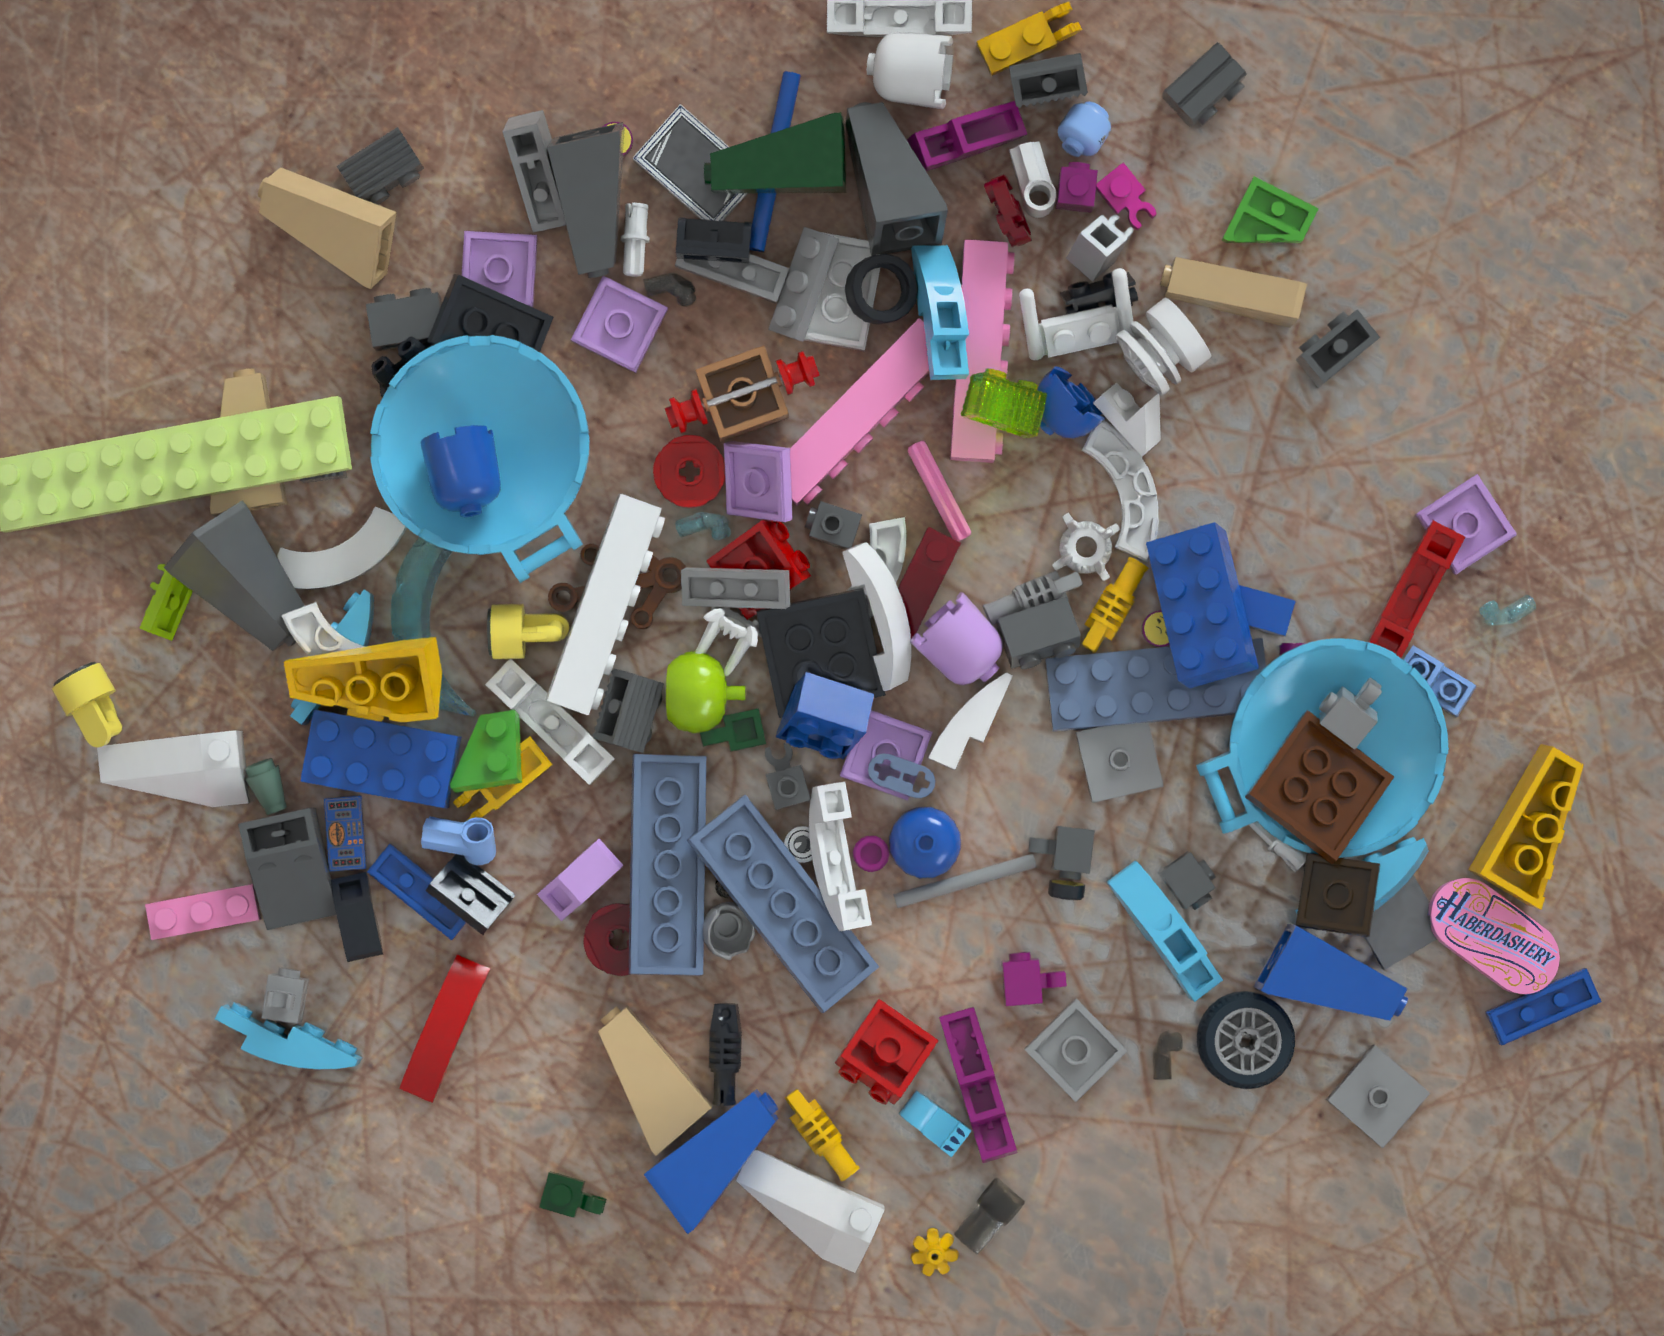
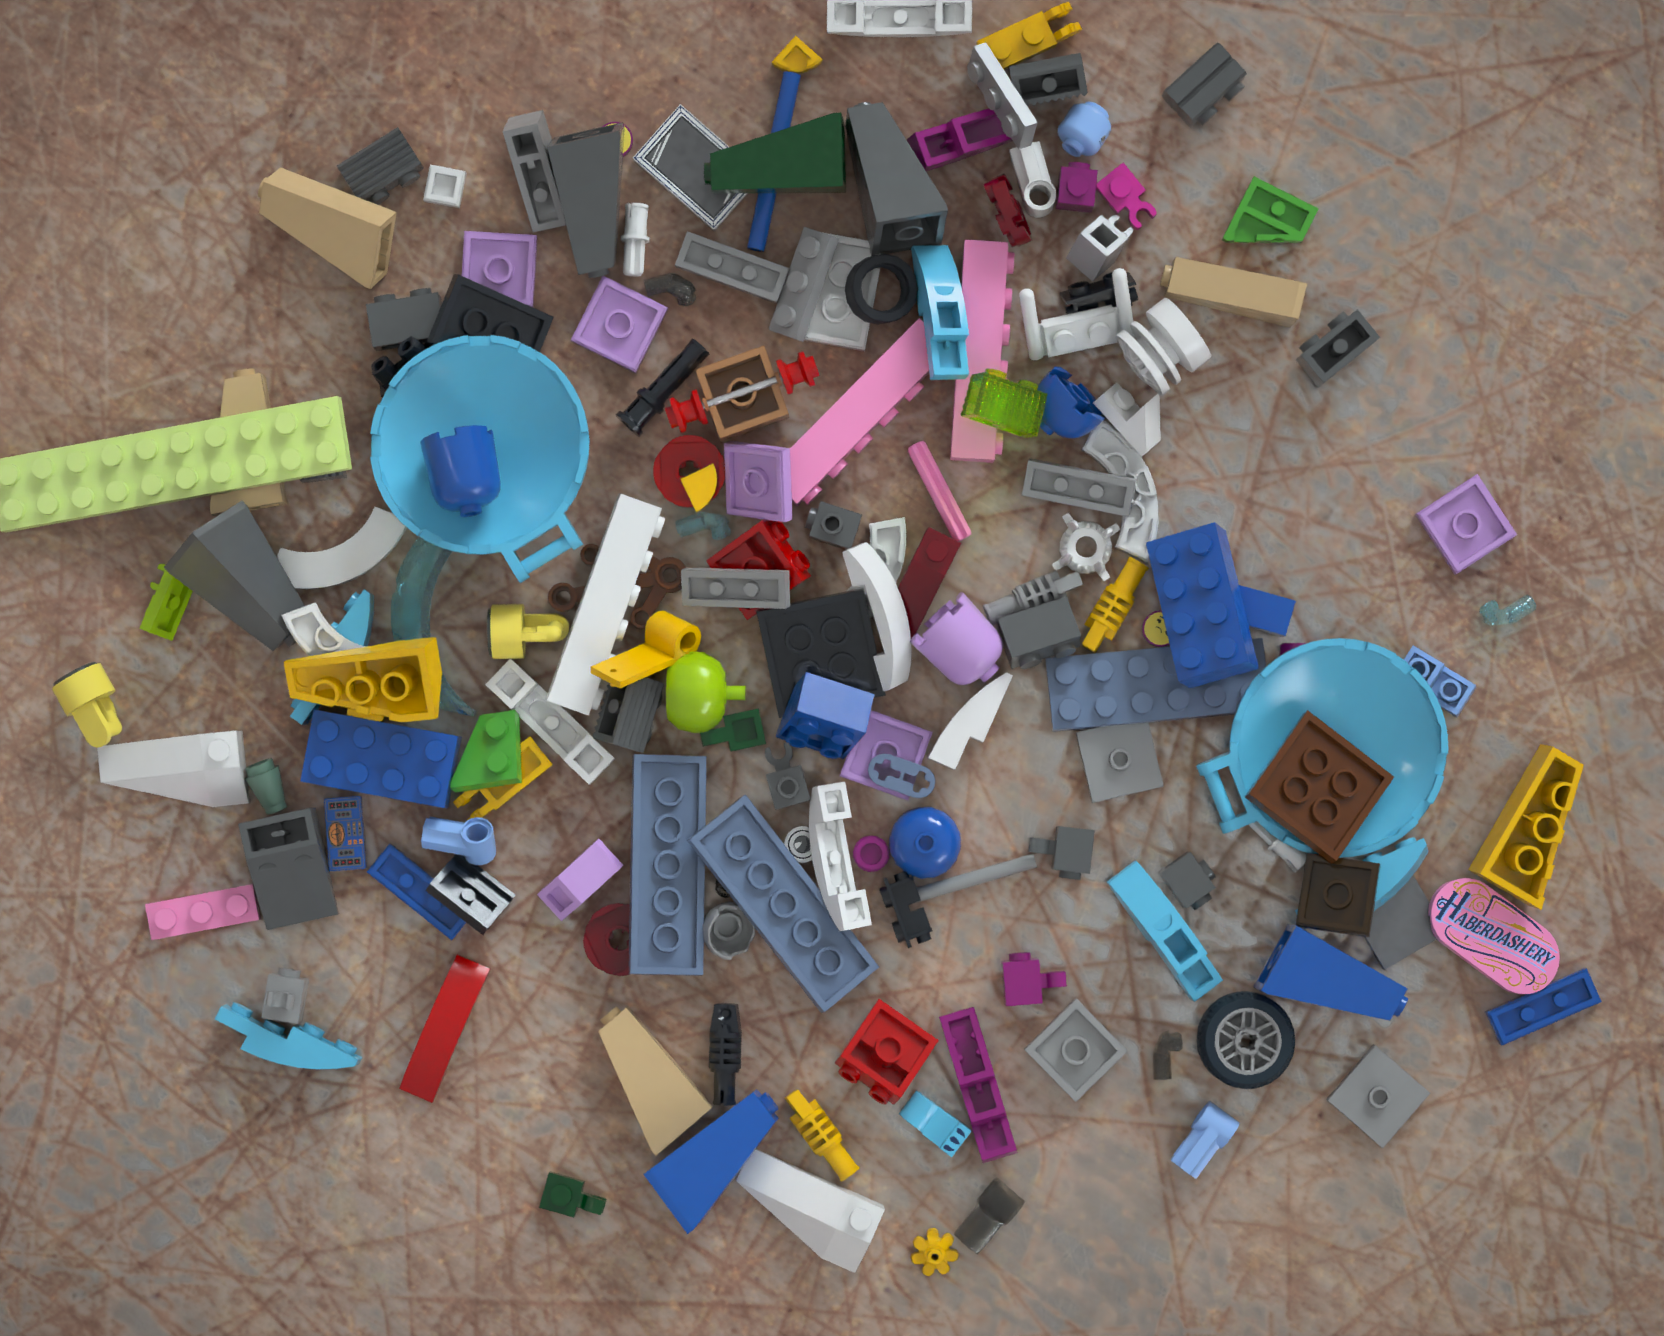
black slope [331,872,383,962] -> none
black hinge [675,217,752,264] -> none
white piece [695,607,762,676] -> none
white cylinder [867,32,953,109] -> none
black tile [1048,880,1085,900] -> none
light grey brick [1319,677,1382,750] -> none
red slope [1368,520,1466,658] -> none
none -> white tile [423,165,467,208]
none -> yellow door [590,610,701,688]
none -> black pin [616,338,710,437]
none -> yellow tile [681,464,717,513]
none -> yellow tile [772,35,823,74]
none -> black hinge [879,871,933,948]
none -> light grey plate [967,42,1038,149]
none -> light grey plate [1022,458,1137,517]
none -> light blue piece [1170,1101,1240,1179]

